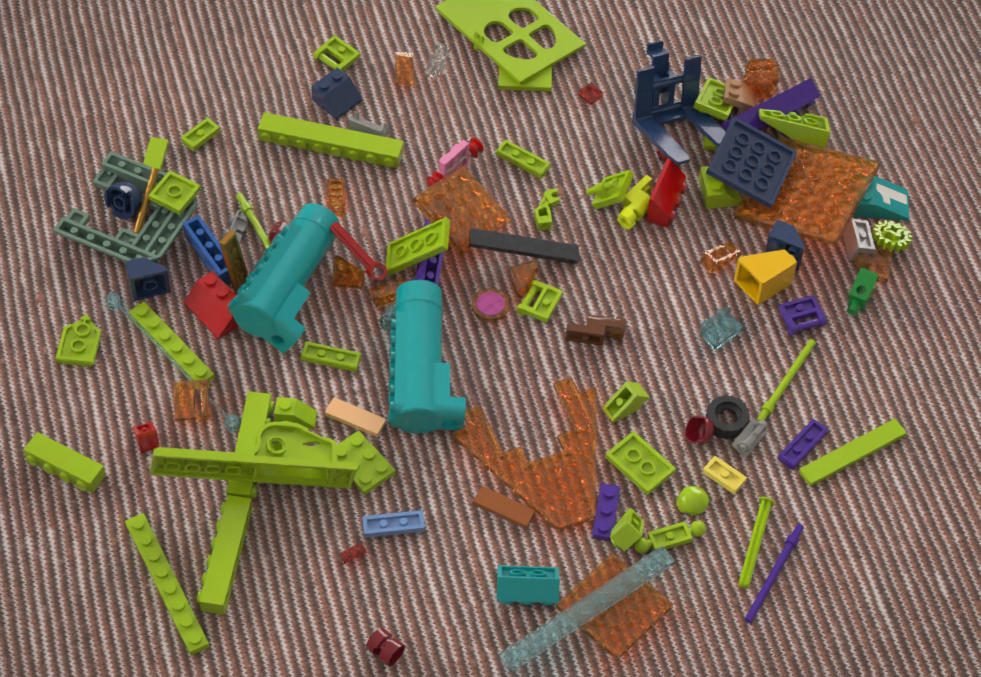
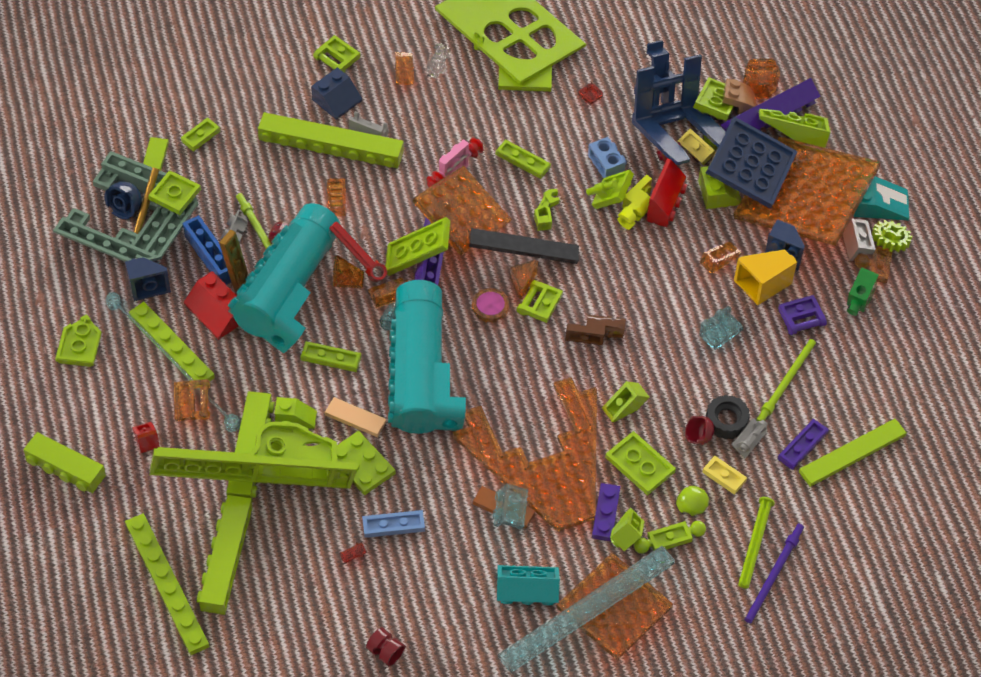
none -> clear light blue bracket [493,483,528,529]
none -> medium blue brick [588,137,626,178]
none -> light yellow plate [678,129,716,166]

